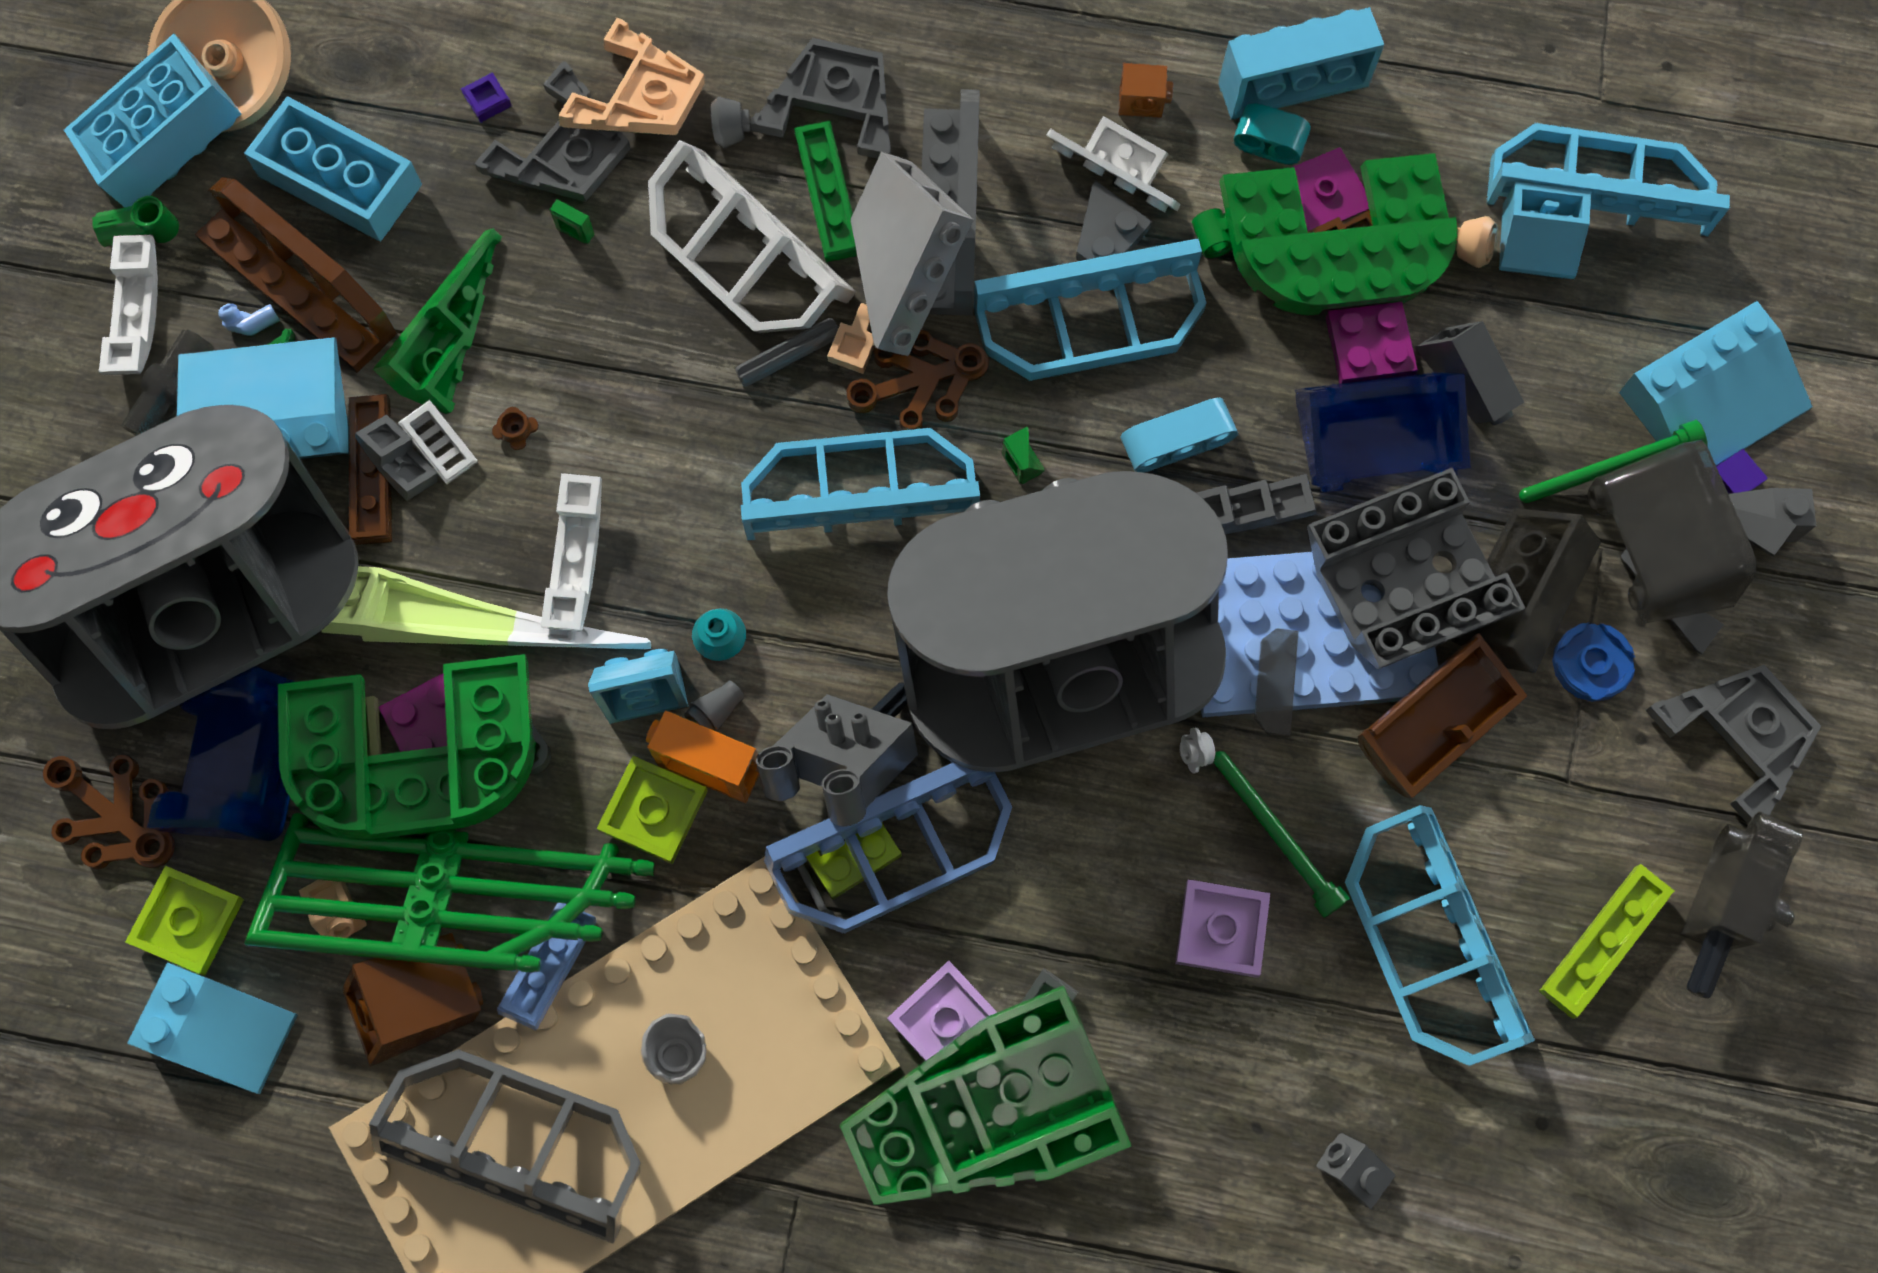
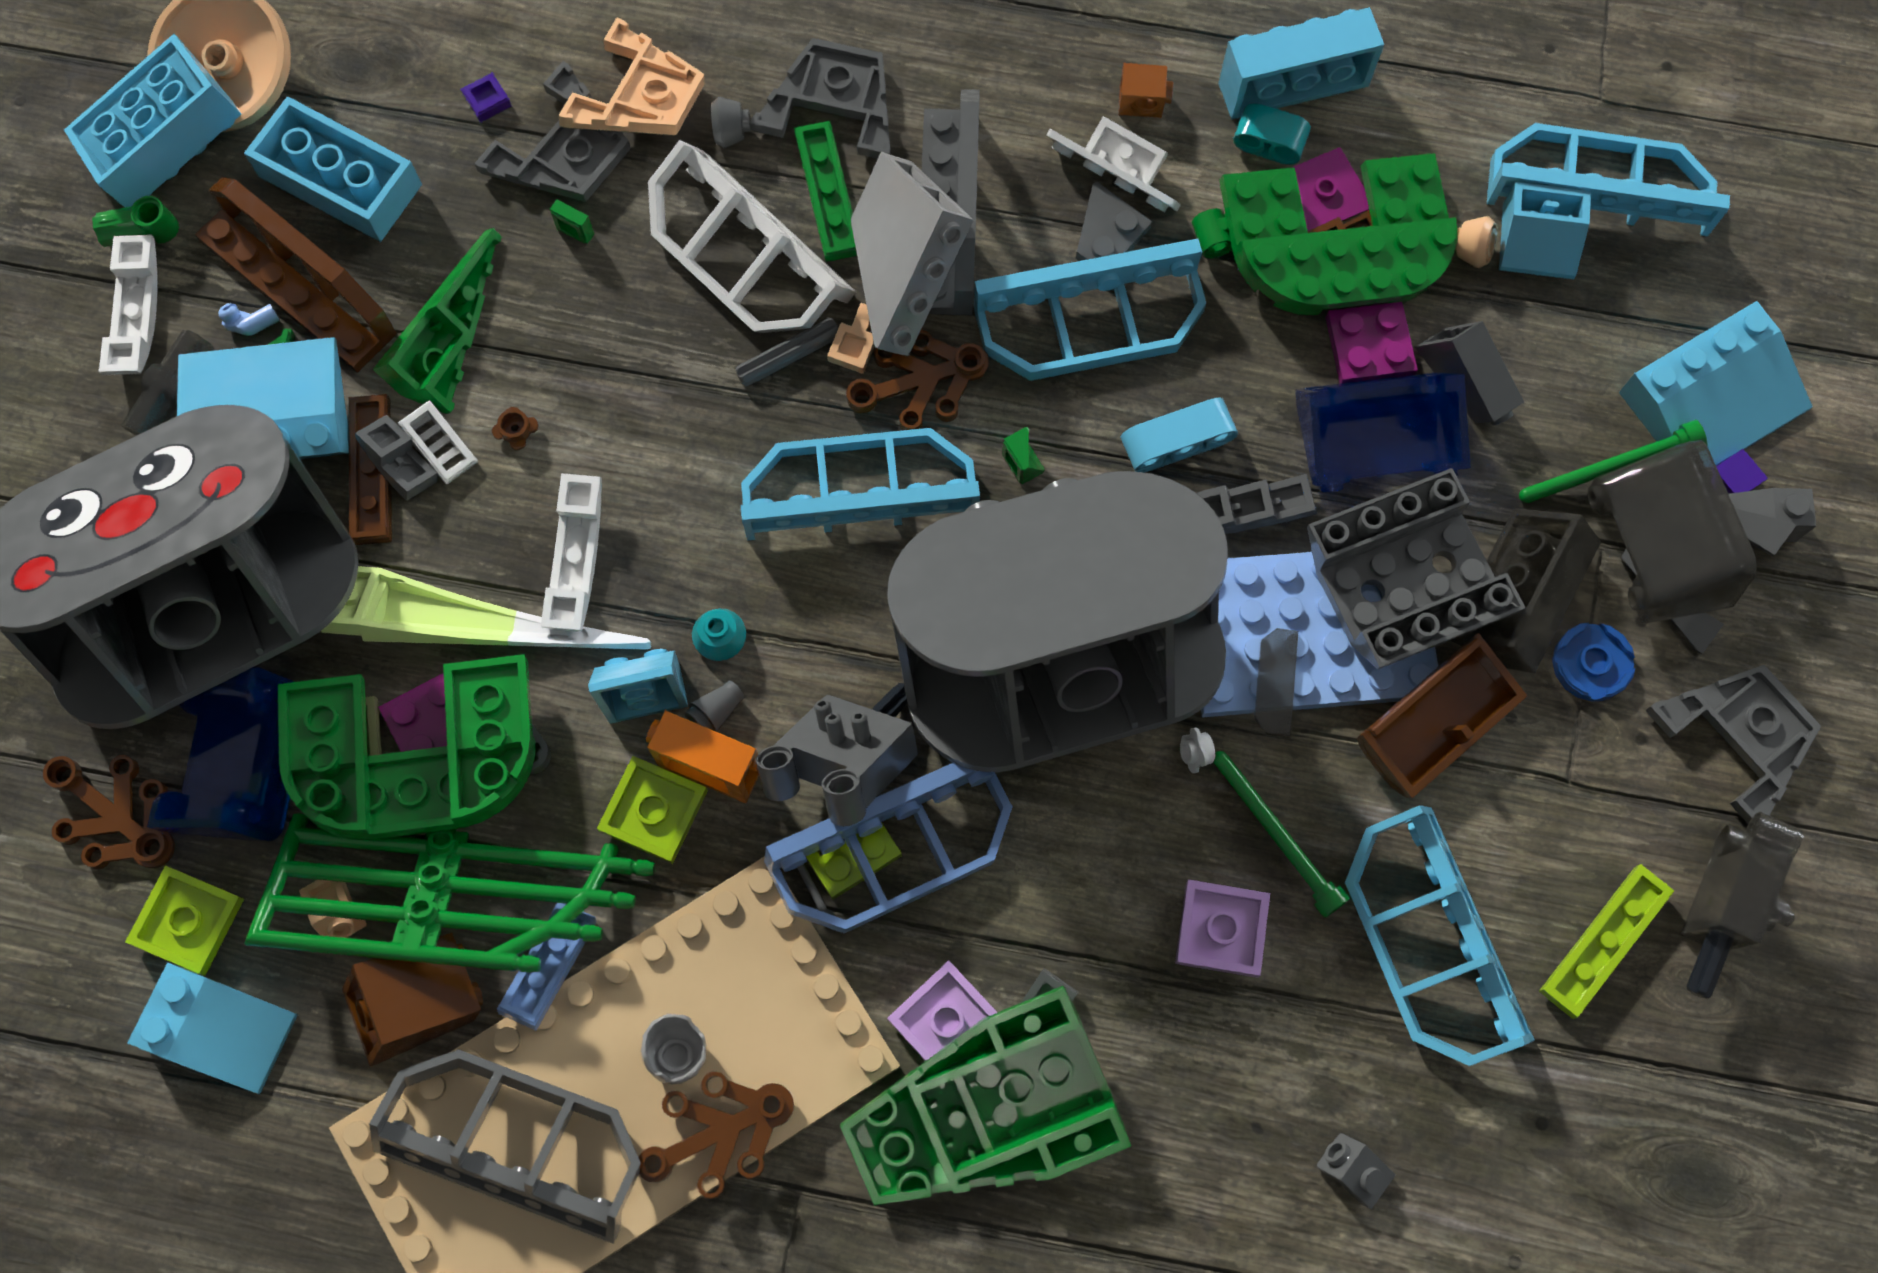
none -> reddish brown plant [638,1071,794,1198]

